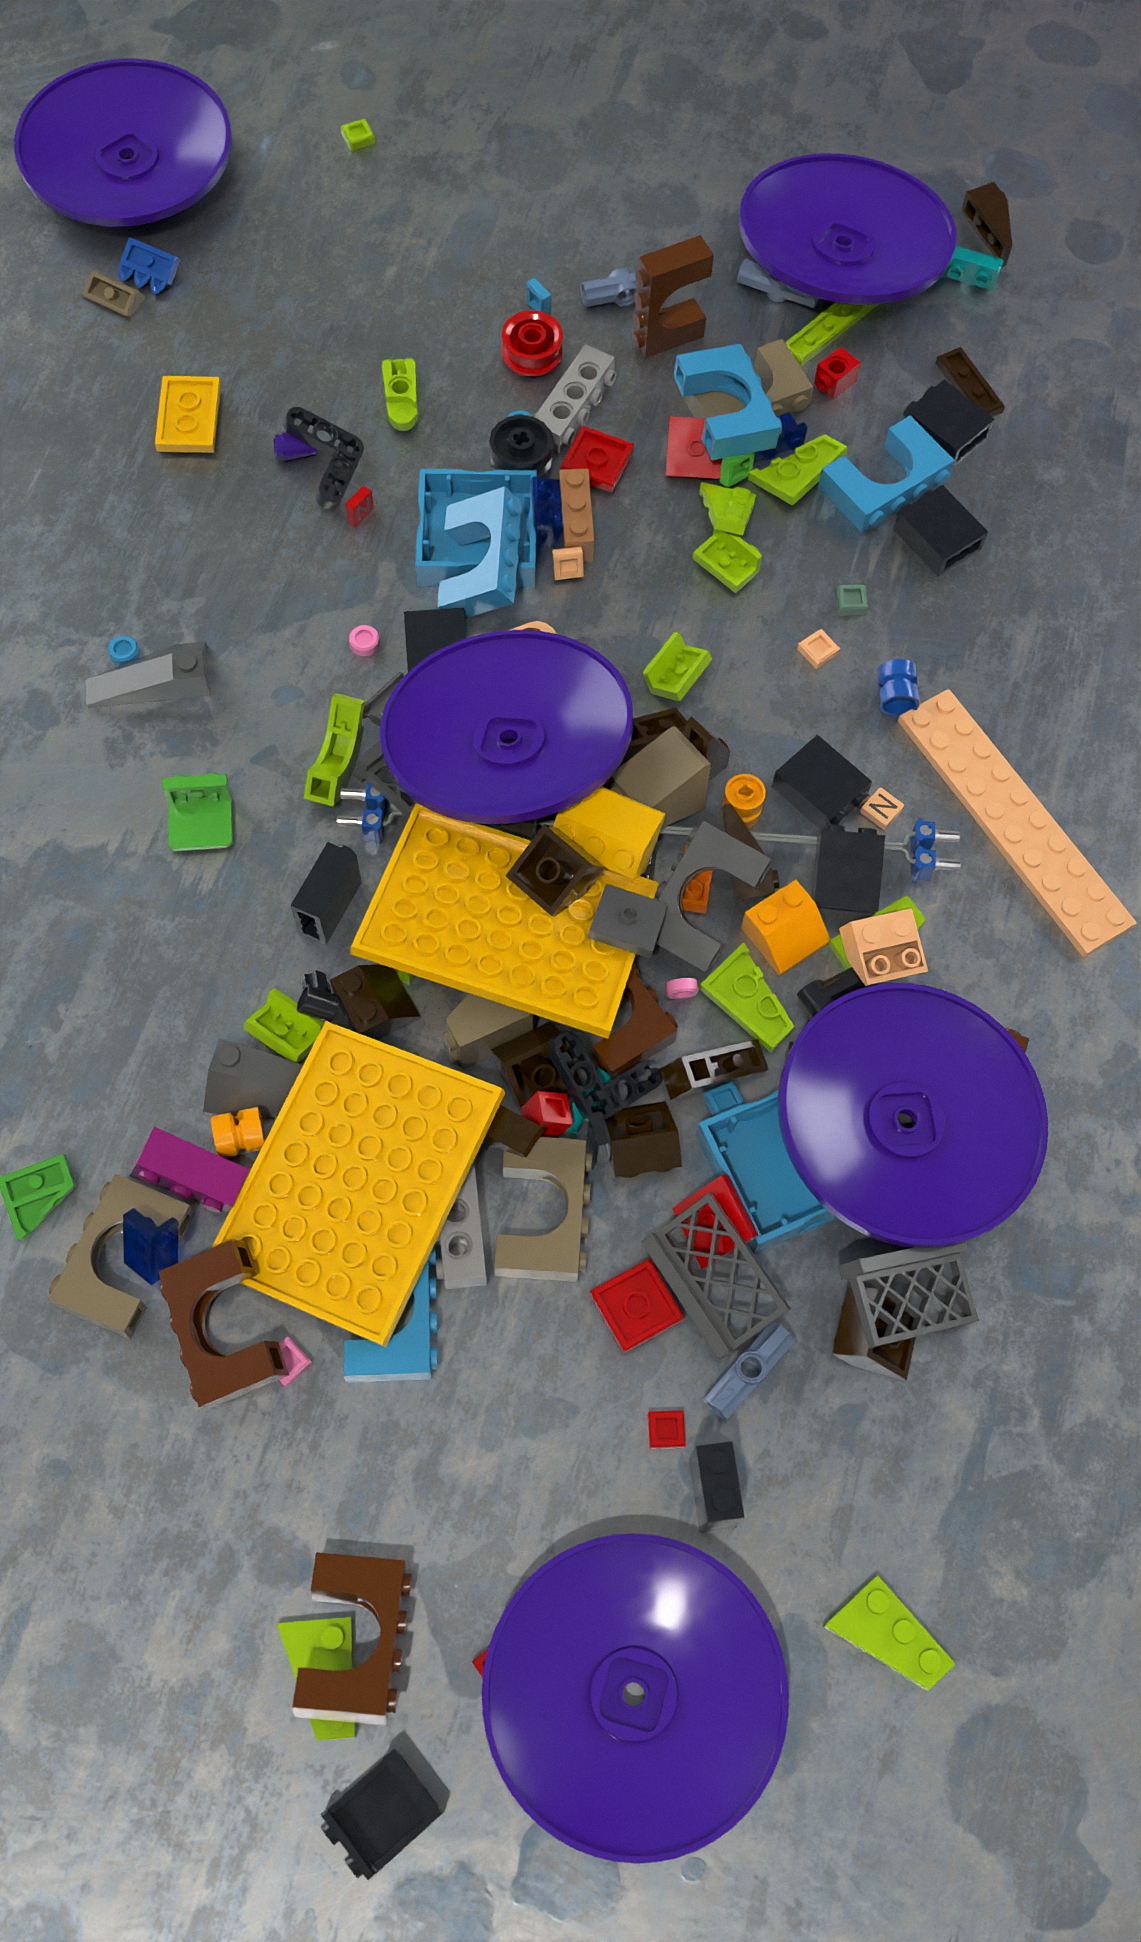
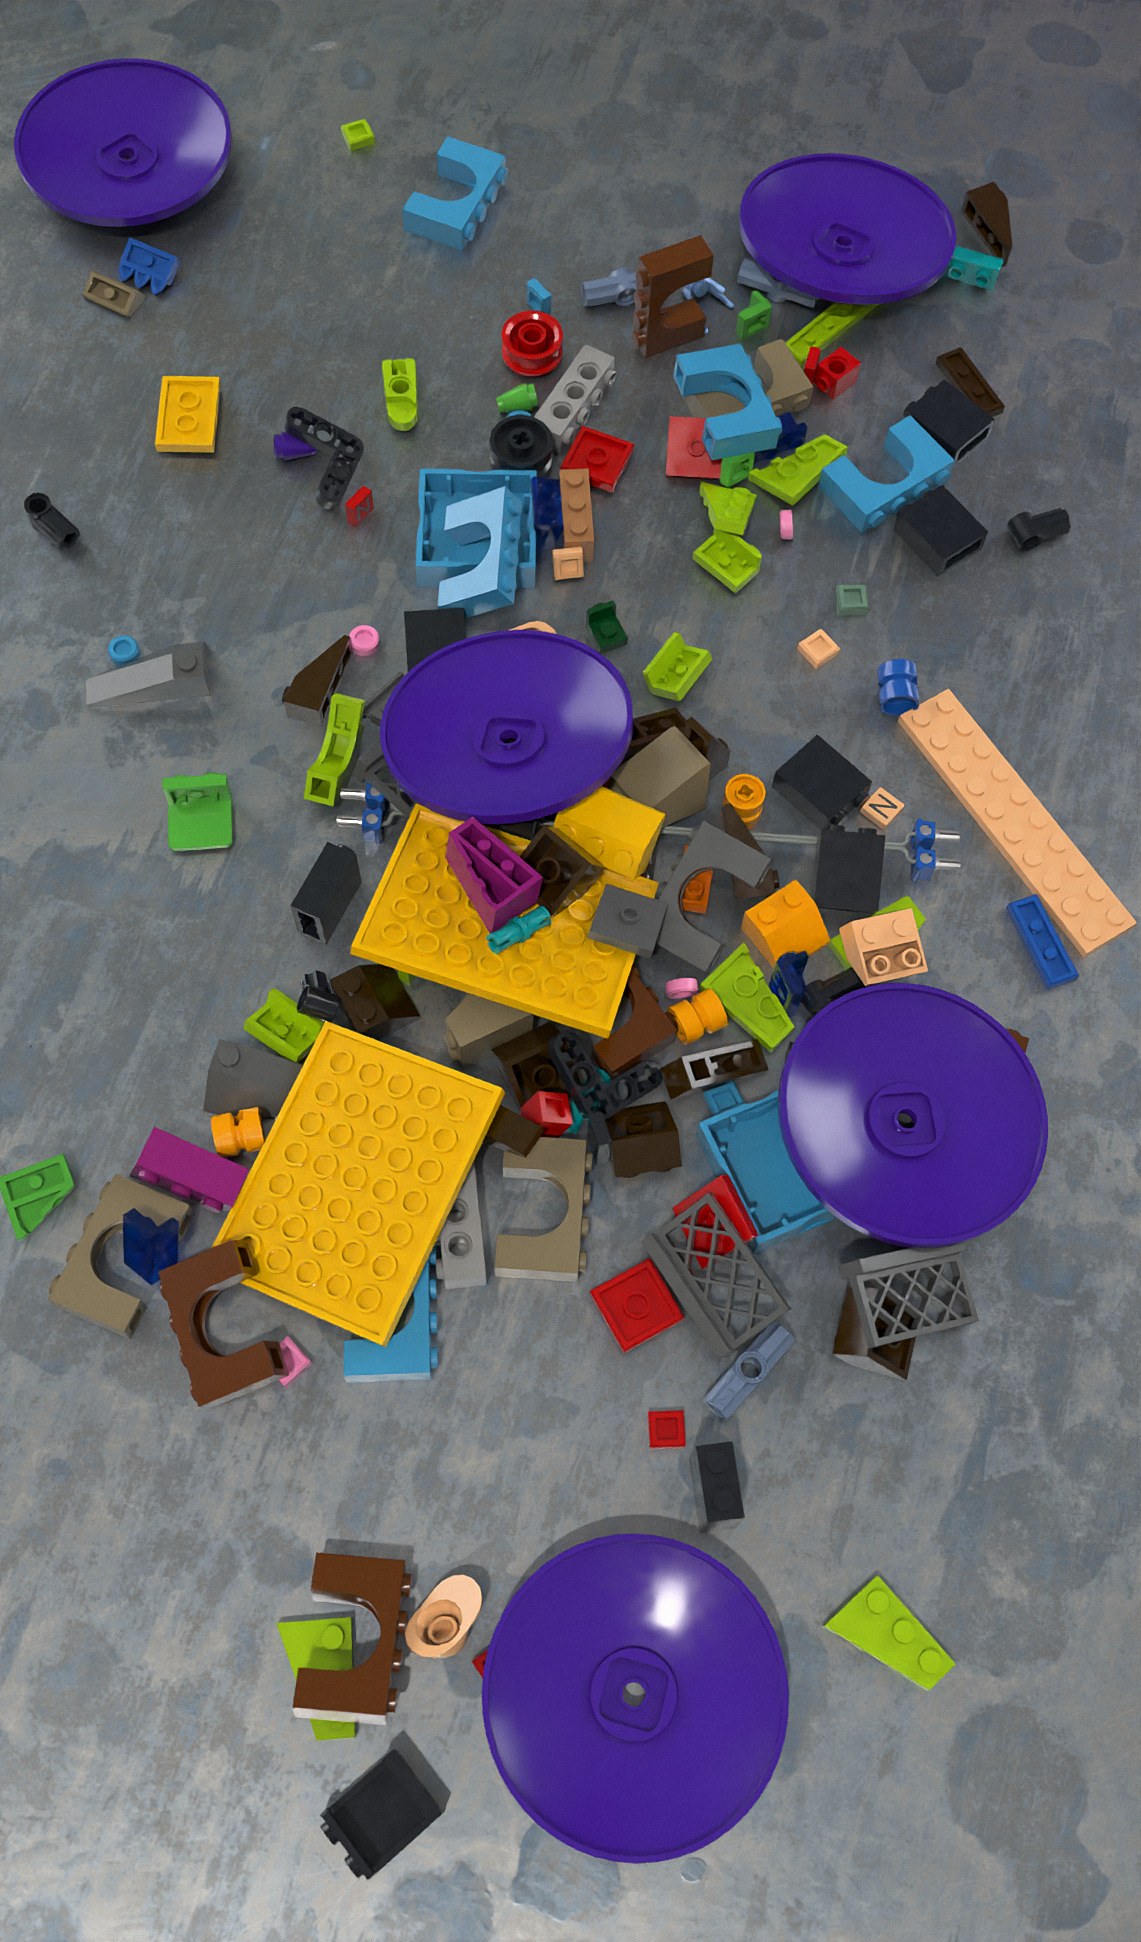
none -> black piece [24,493,80,549]
none -> dark brown slope [282,635,353,727]
none -> dark azure arch [402,136,509,250]
none -> light nougat piece [405,1575,482,1659]
none -> magenta wedge [445,817,543,933]
none -> teal pin [486,906,551,954]
none -> bright green cone [496,382,539,414]
none -> dark green bracket [586,600,628,654]
none -> light orange wheel [667,988,728,1045]
none -> light blue plant [681,277,734,334]
none -> bright green bracket [736,290,772,340]
none -> clear blue bracket [768,951,809,1018]
none -> bright pink tile [780,510,793,540]
none -> red tile [804,346,821,385]
none -> blue tile [1006,894,1079,990]
none -> black piece [1007,508,1071,552]

